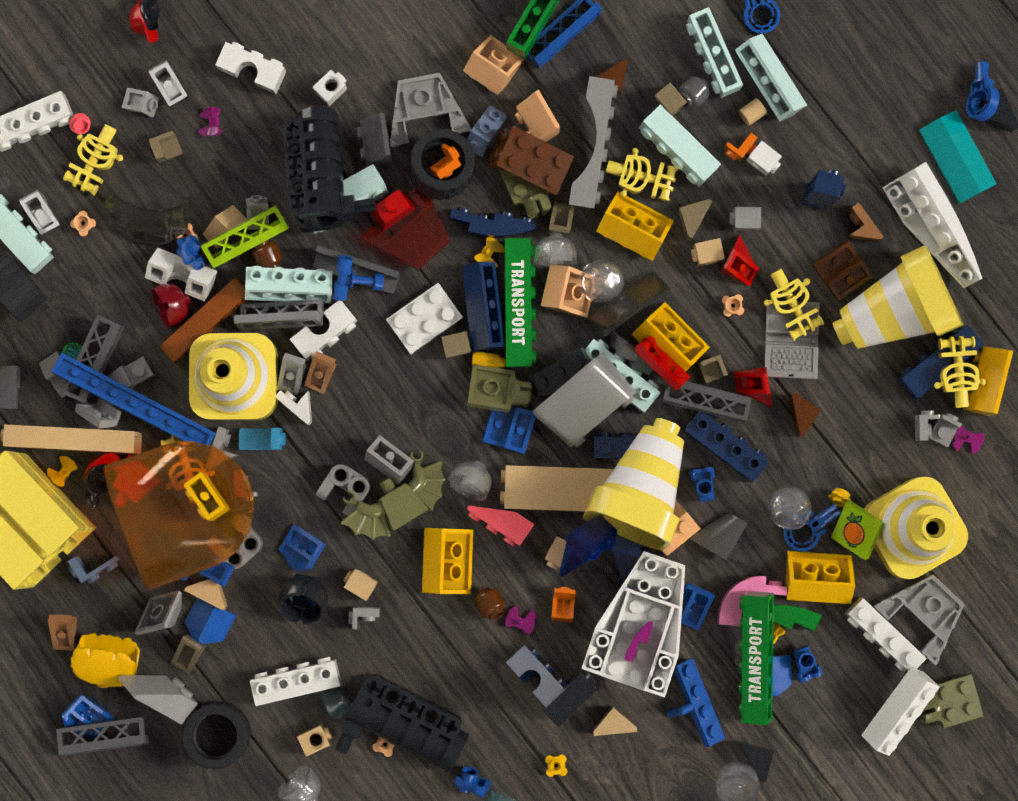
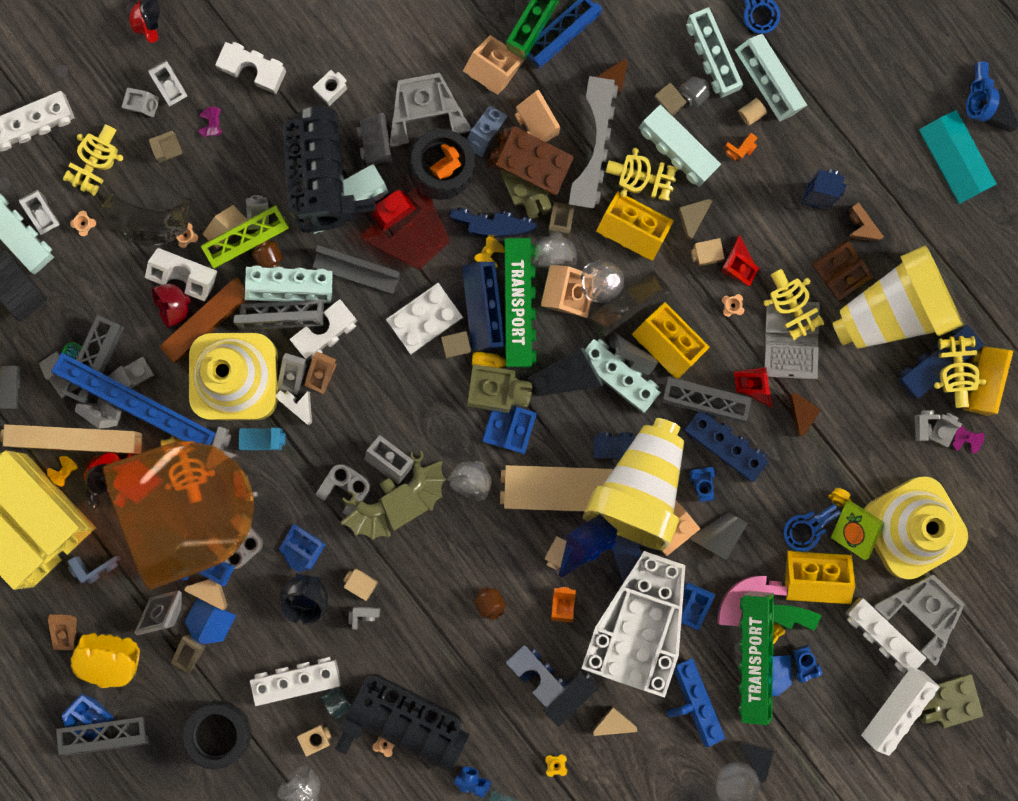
coral plate [69,113,91,134] -> none
light grey slope [118,675,198,725] -> none
blue plate [177,234,205,270] -> none
yellow brick [183,472,230,522] -> none
blue bar [332,255,384,301] -> none
yellow slope [422,528,473,594] -> none
coral slope [467,506,534,547] -> none
magenta piece [505,606,537,635] -> none
light grey windscreen [532,353,637,448] -> none
magenta slope [623,621,654,662] -> none
red plate [635,335,690,391] -> none
dark tan panel [698,355,728,384] -> none
light grey brick [729,207,761,231] -> none
white brick [746,141,782,176] -> none
clear cylinder [768,486,812,530] -> none
white wedge [882,162,982,288] -> none

